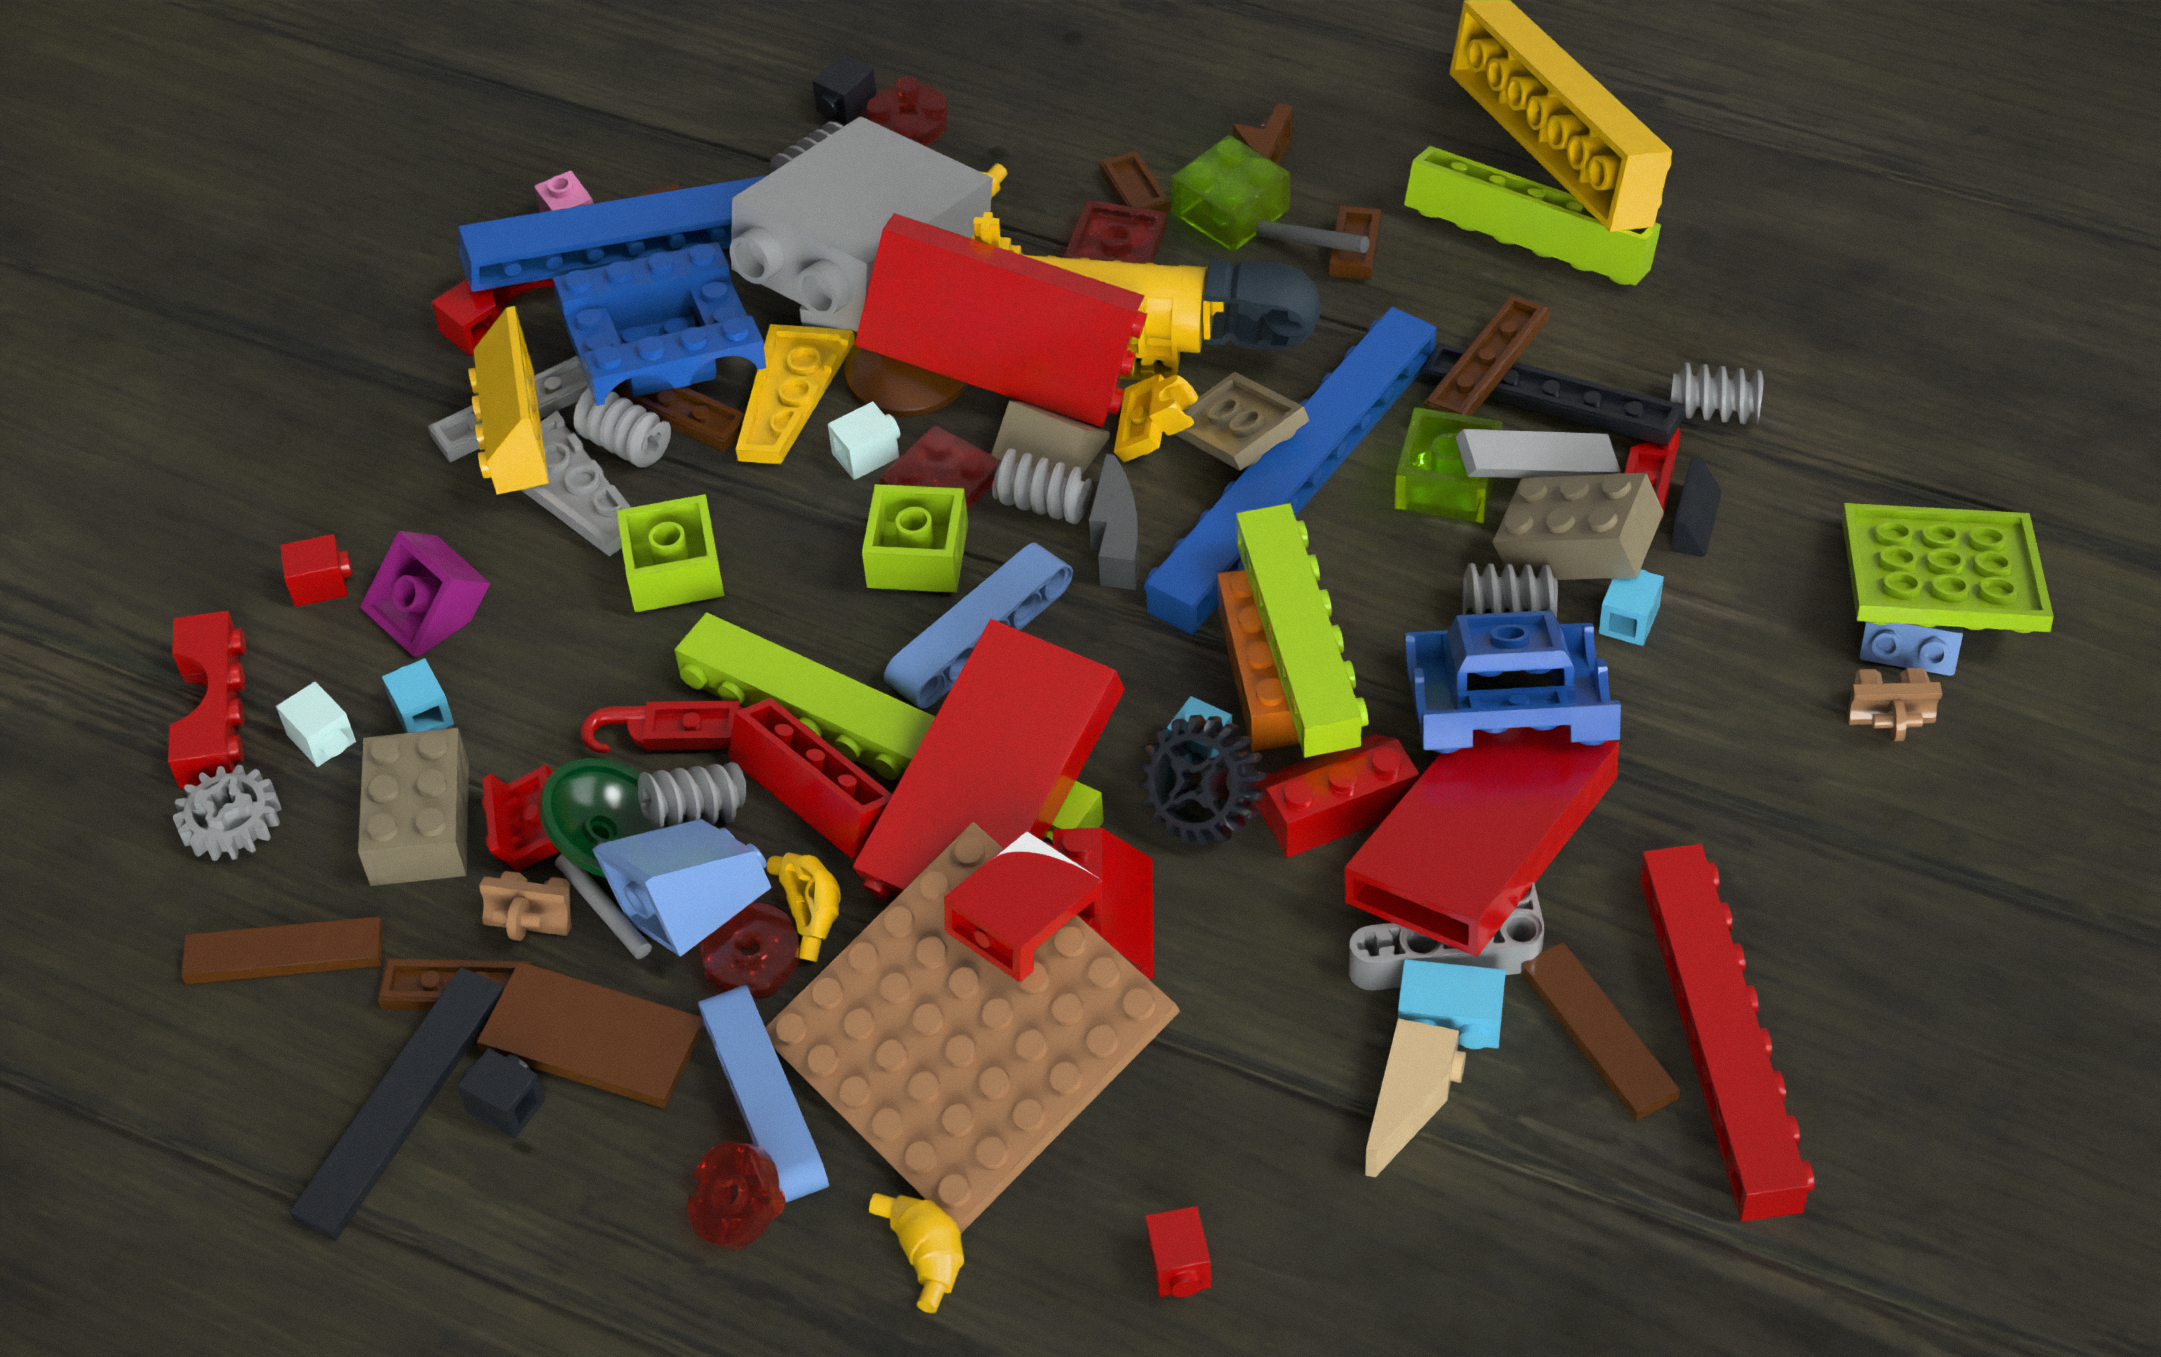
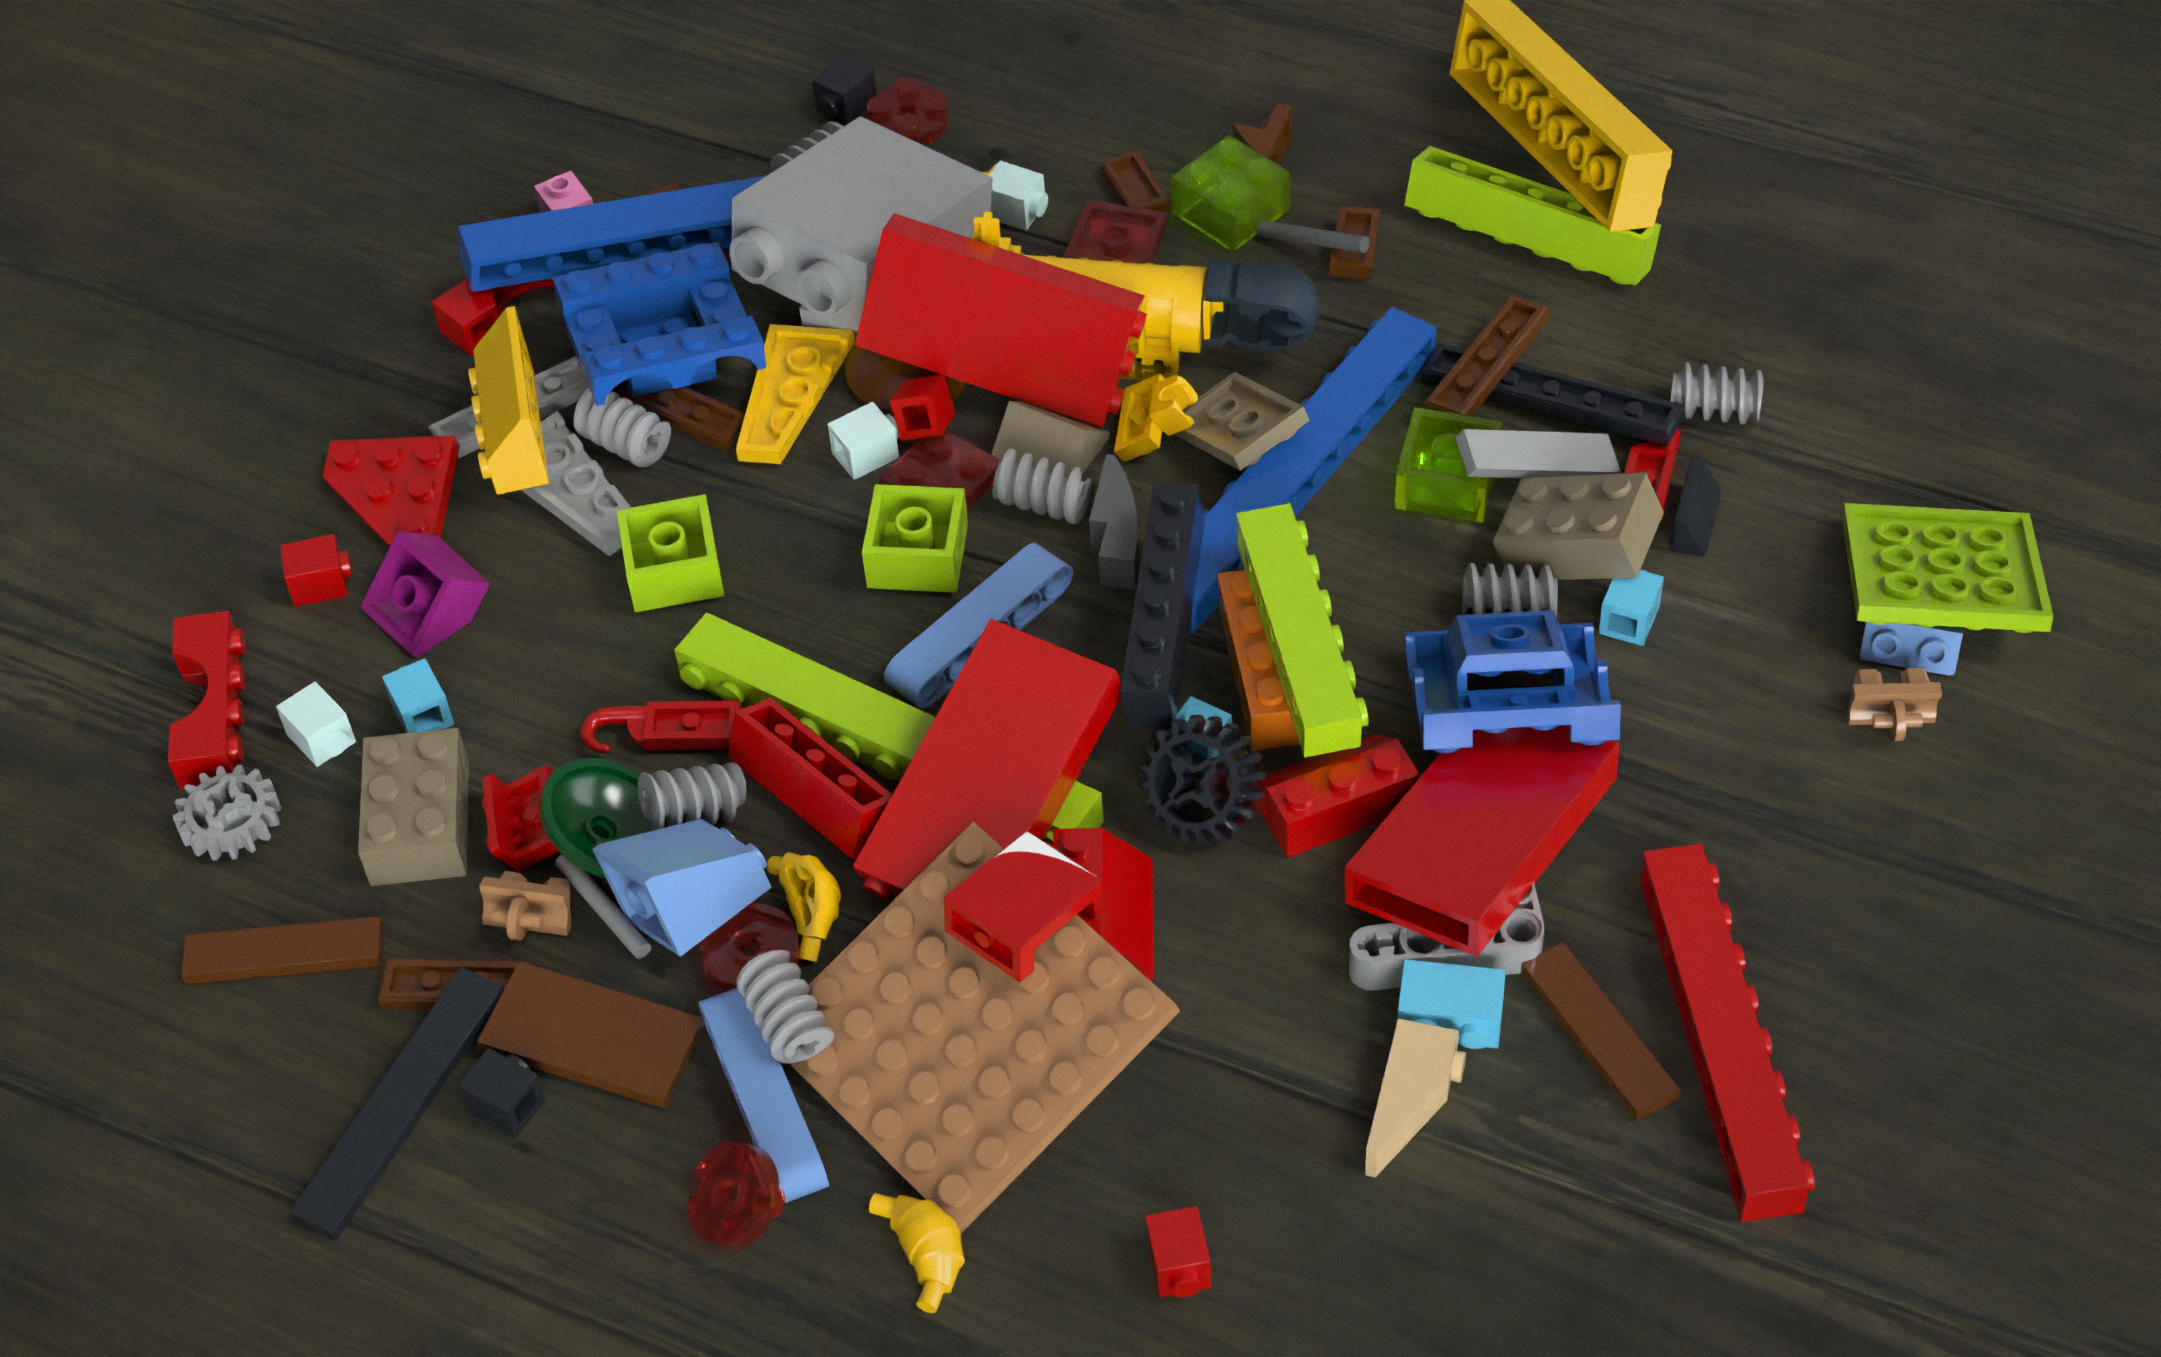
none -> red plate [322,435,460,548]
none -> light grey piece [736,950,834,1063]
none -> red brick [890,374,955,441]
none -> light aqua brick [988,161,1048,231]
none -> black brick [1120,484,1204,729]

